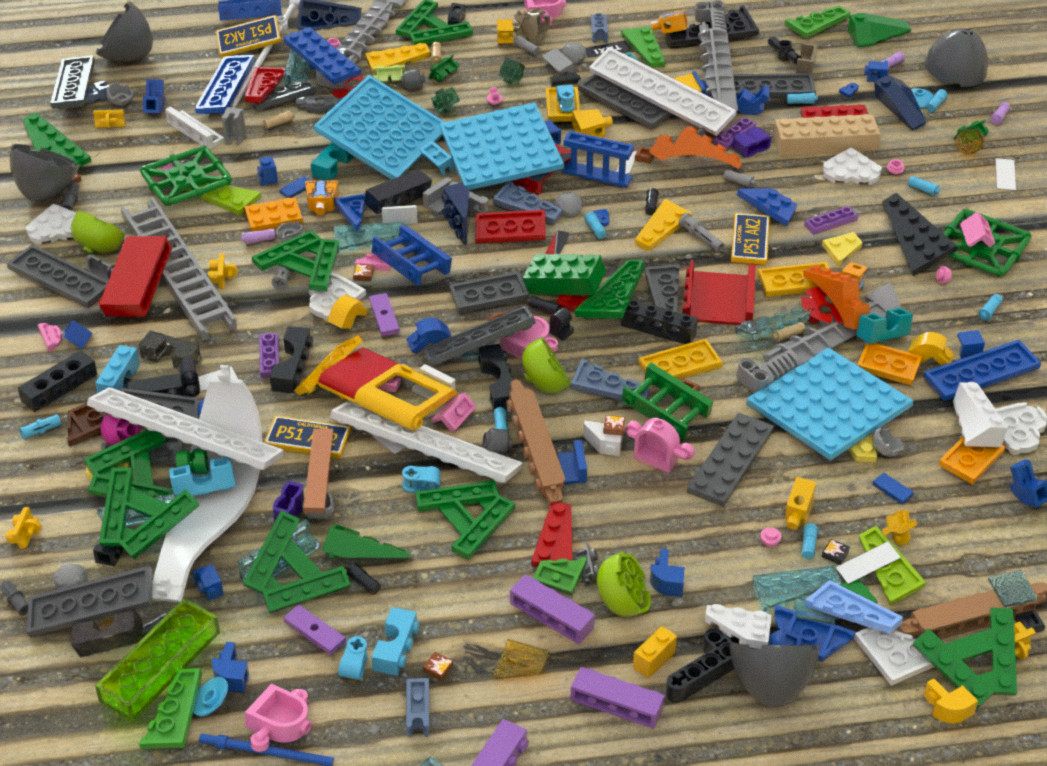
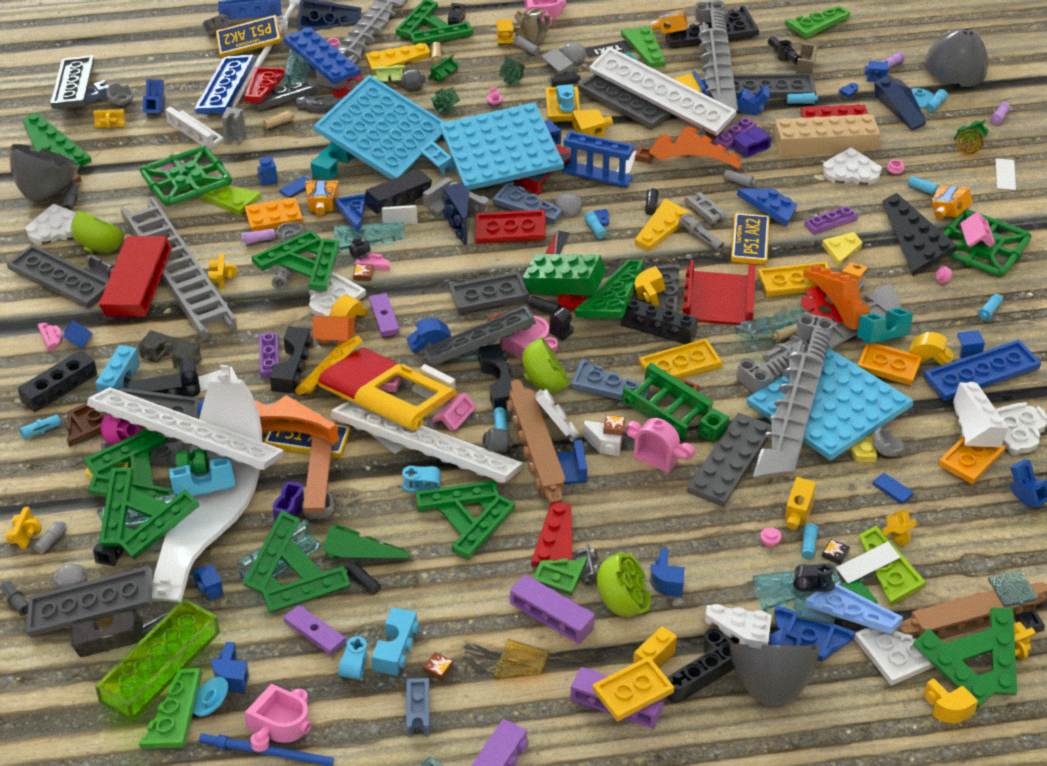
dark grey piece [95,0,153,62] -> none
blue fence [371,225,452,286] -> none
sand blue plate [591,13,608,43] -> none
green wedge [847,13,911,48] -> none
none -> light grey piece [34,521,67,554]
none -> flat silver hinge [202,14,234,35]
none -> orange arch [255,395,339,444]
none -> orange brick [313,316,355,344]
none -> black gear [349,237,371,260]
none -> white plate [535,389,579,442]
none -> yellow plate [592,656,674,722]
none -> yellow brick [635,266,666,307]
none -> light grey plate [684,192,726,226]
none -> green brick [698,408,729,443]
none -> light grey piece [753,313,834,479]
none -> black piece [793,563,835,592]
none -> light orange torso [932,186,973,220]

